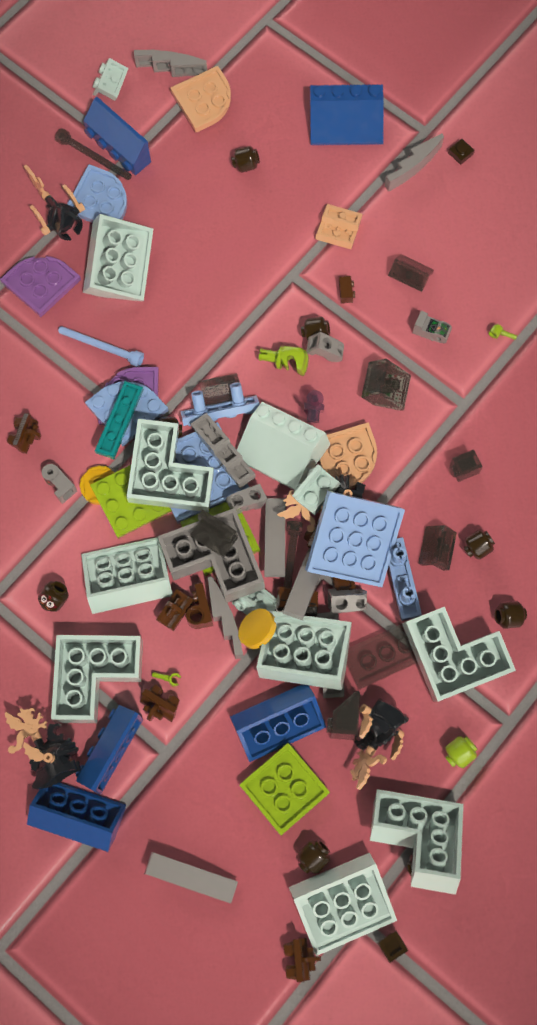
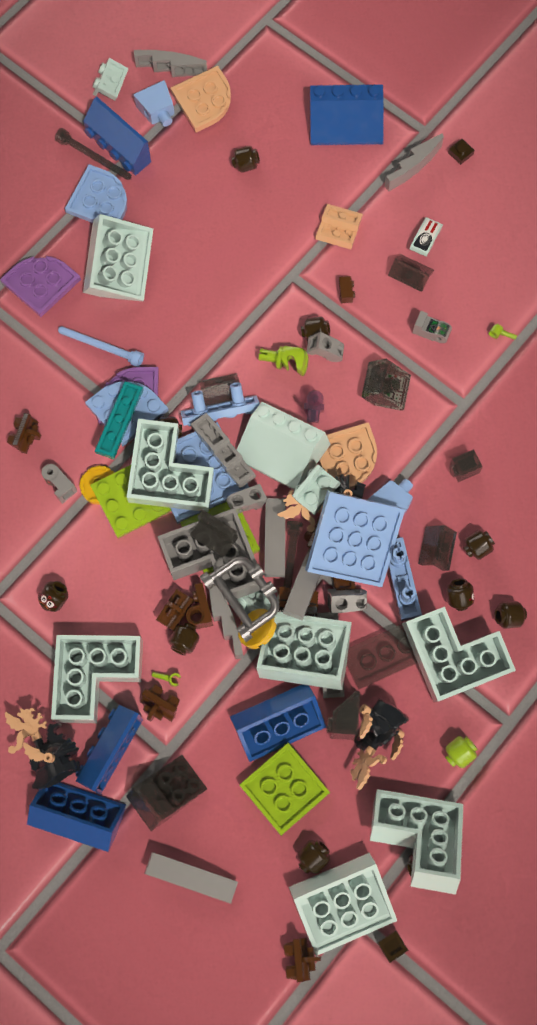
black helmet [23,165,85,241] -> none
light aqua slope [81,537,173,614] -> none
none -> clear smoke slope [126,755,207,831]
none -> light blue torso [133,80,175,127]
none -> dark brown head [169,623,200,656]
none -> flat silver bar [200,557,279,642]
none -> light blue torso [368,479,413,517]
none -> slope [410,217,443,257]
none -> dark brown head [446,579,474,611]

